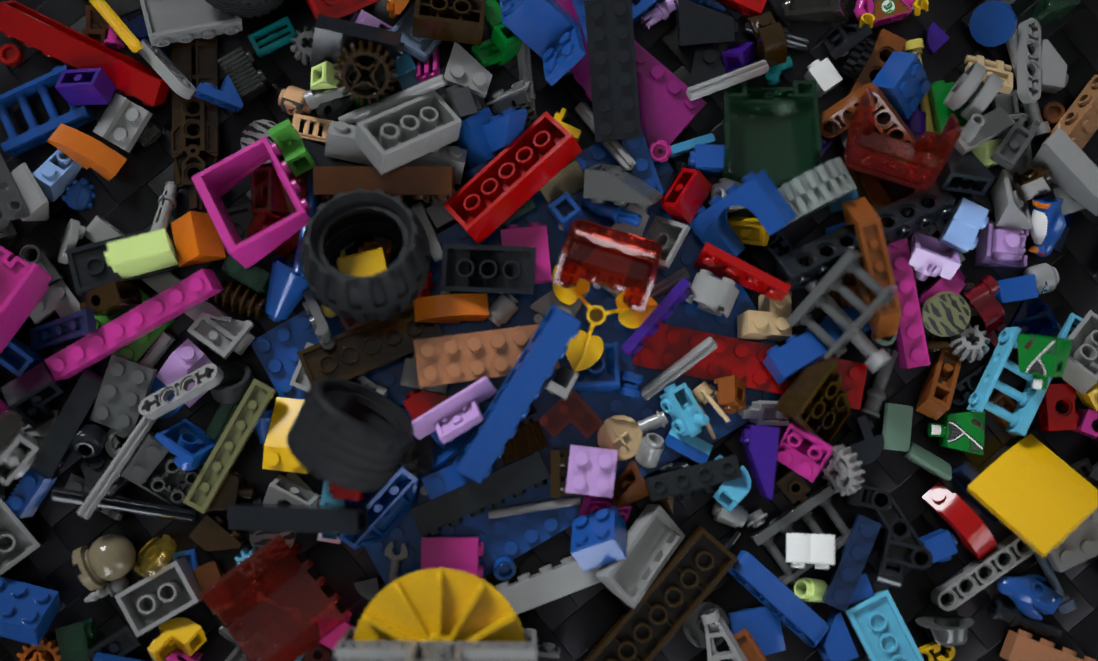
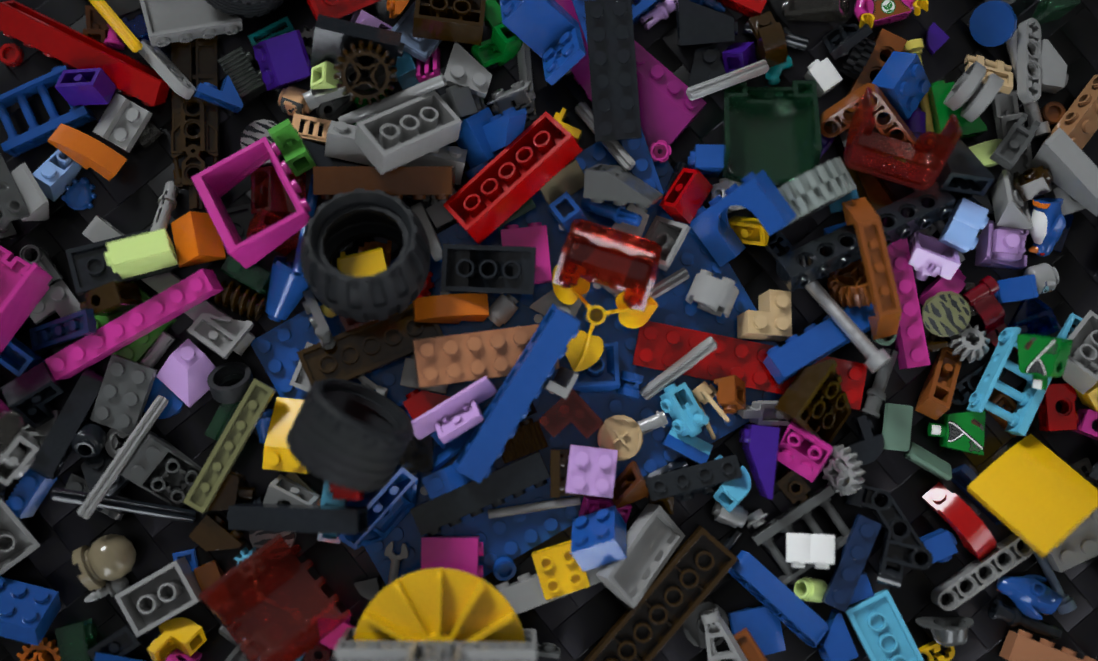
light grey tile [58,219,86,265] -> none
clear yellow tile [133,534,176,578] -> none
light grey beam [138,363,224,420] -> none
blue slope [155,418,218,471] -> none
dark purple wing [621,277,691,357] -> none
light grey brick [635,433,664,469] -> none
dark azure tile [669,133,716,159] -> none
red wing [694,242,791,301] -> none
dark grey fence [786,250,898,360] -> none
light grey piece [947,106,1015,155] -> none
none -> dark purple slope [252,30,312,91]
none -> yellow bracket [532,540,590,600]

